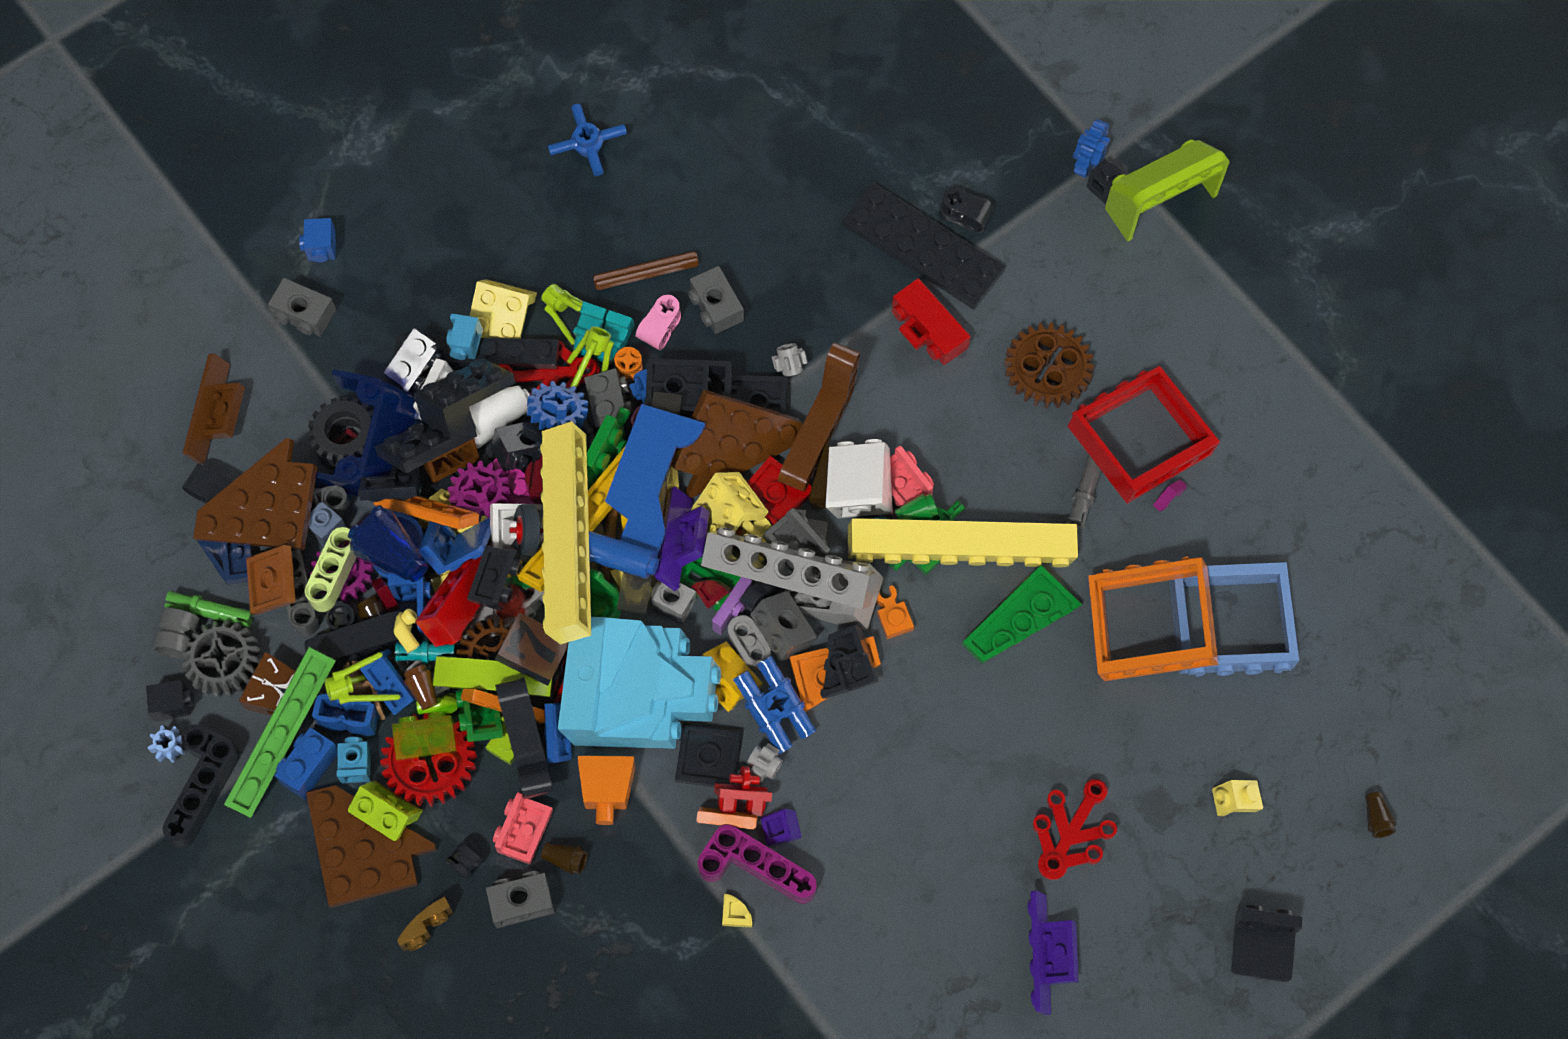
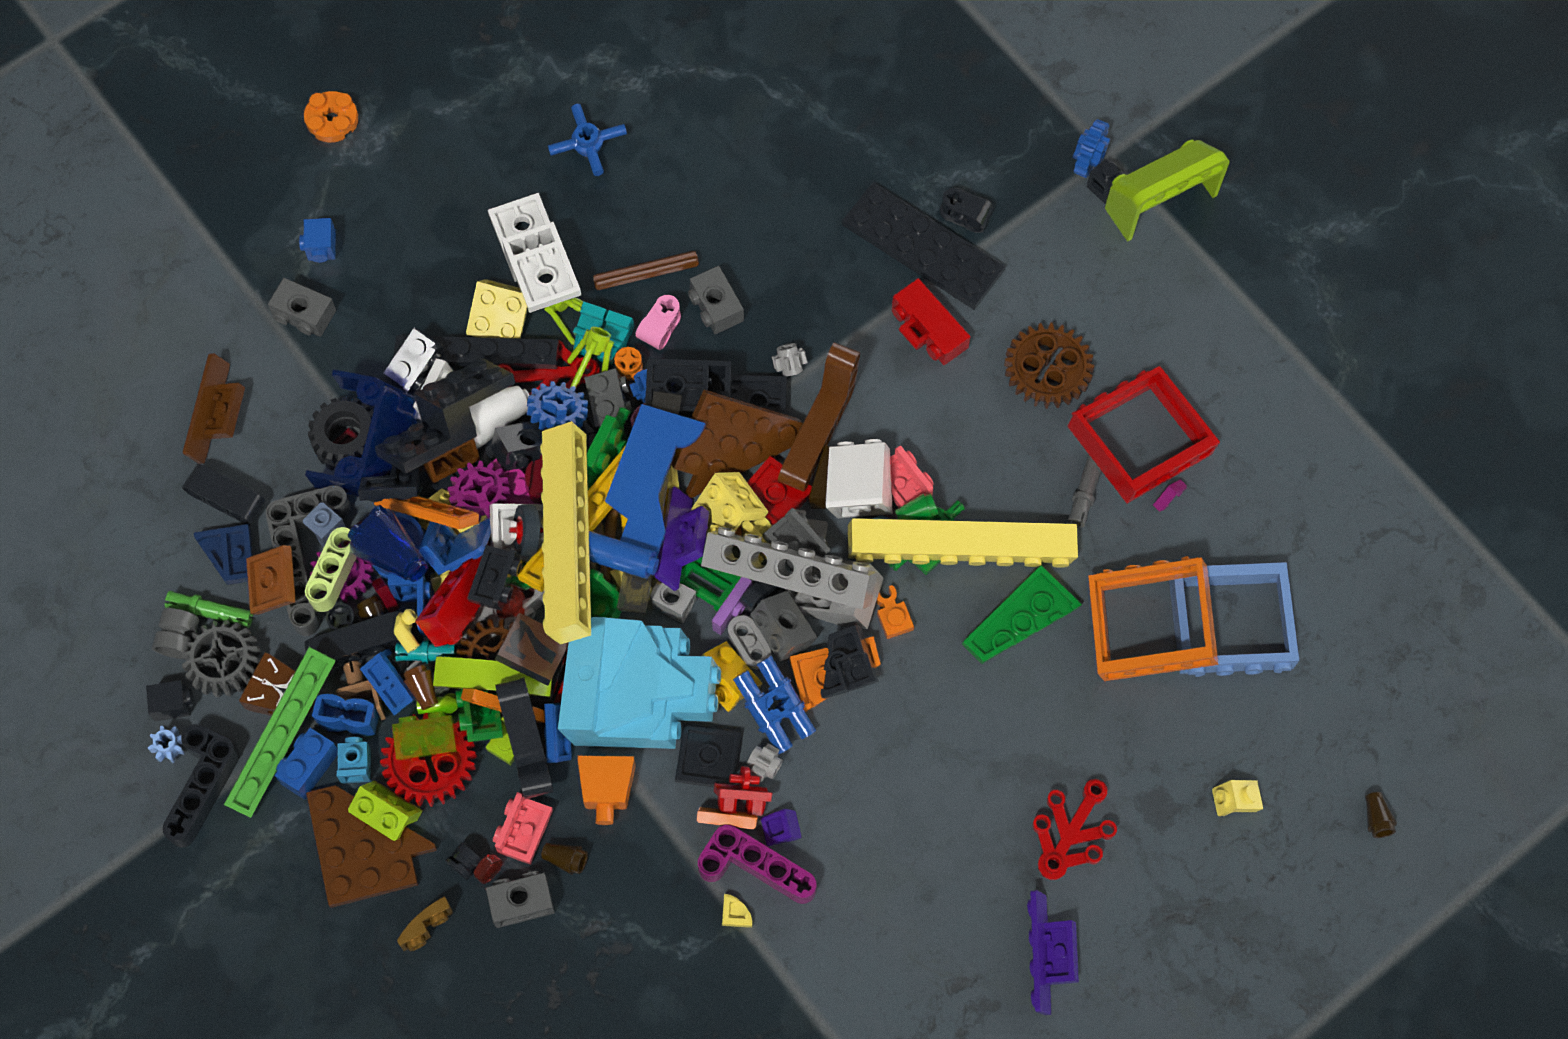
reddish brown wing [193,438,317,550] -> none
lime plant [324,652,400,704] -> none
dark azure brick [447,314,483,360] -> none
dark red tile [692,579,732,609] -> none
black bracket [1231,905,1303,982] -> none
none -> orange plate [304,91,358,142]
none -> clear red tile [474,854,503,884]
none -> white bracket [488,193,581,313]

